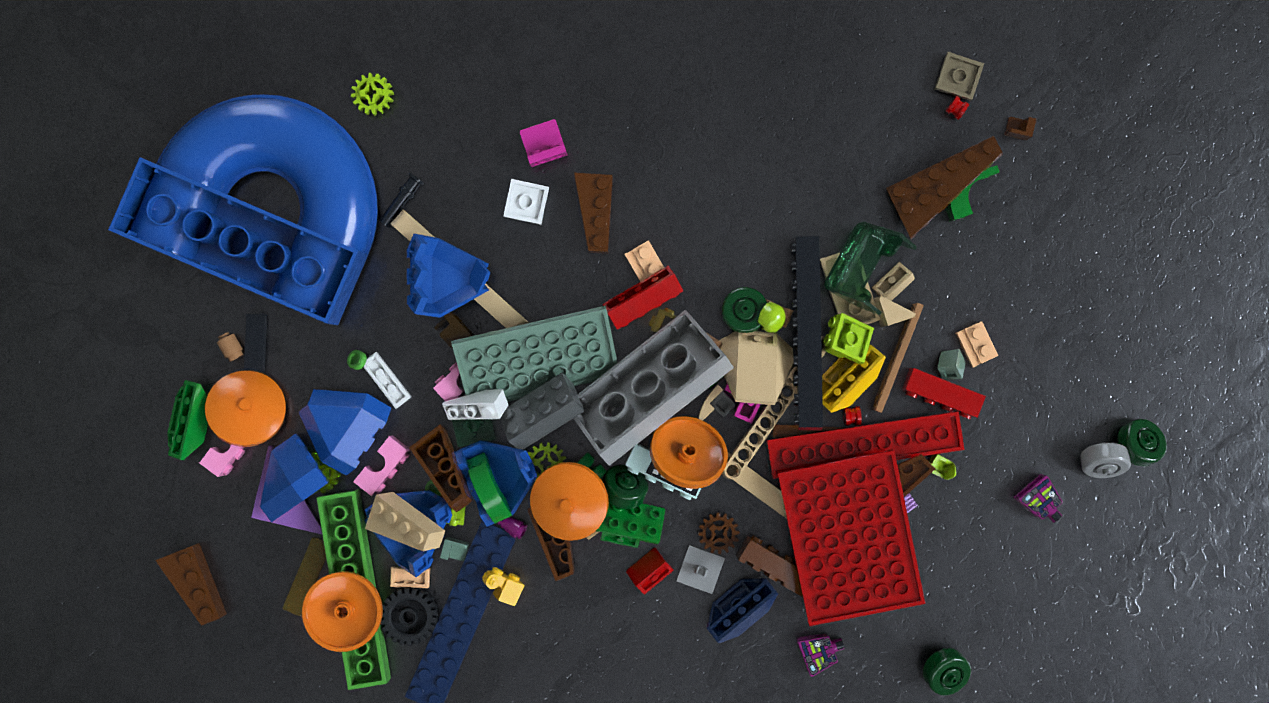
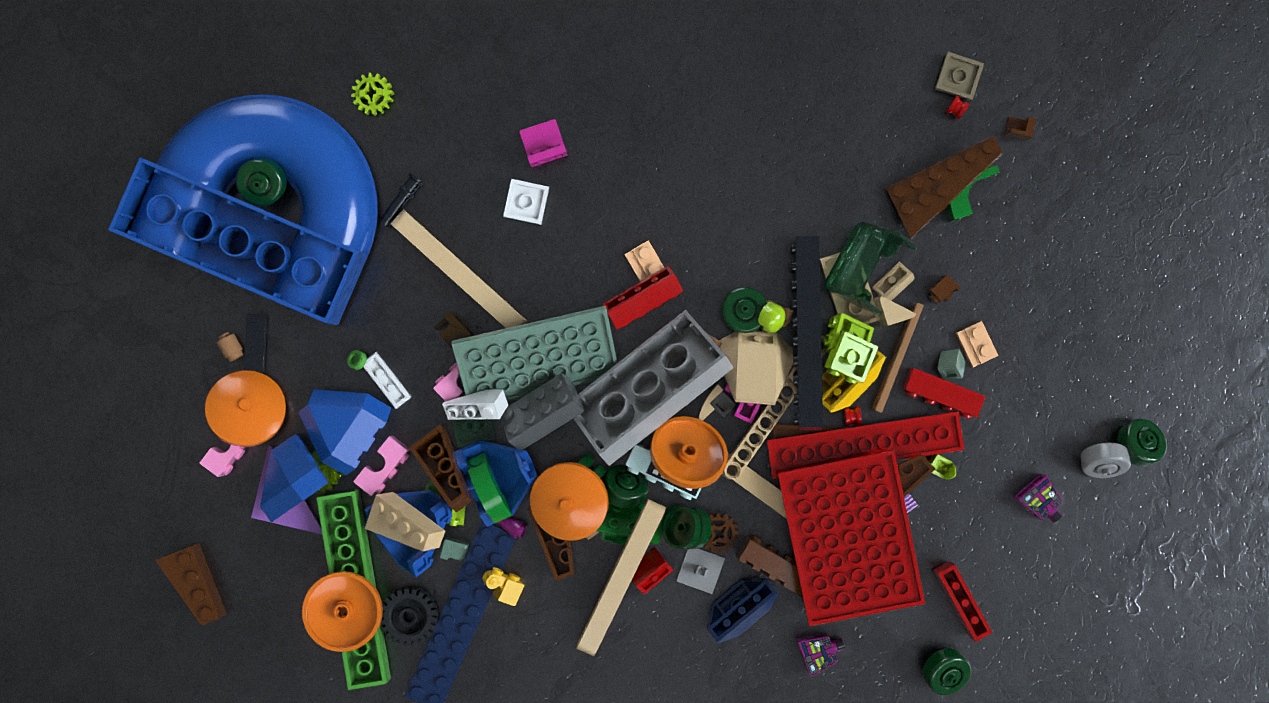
green wedge [167,380,208,460] -> none
clear yellow tile [282,537,326,616] -> none
light nougat plate [390,566,430,588] -> none
blue panel [407,233,490,318] -> none
lime gear [528,442,567,481] -> none
reddish brown wedge [574,173,613,254] -> none
clear yellow bracket [649,307,677,333] -> none
none -> dark green wheel [236,157,286,206]
none -> tan beam [576,499,666,656]
none -> dark green wheel [662,505,712,549]
none -> plate [824,331,878,385]
none -> reddish brown brick [927,274,961,305]
none -> red brick [933,561,993,642]

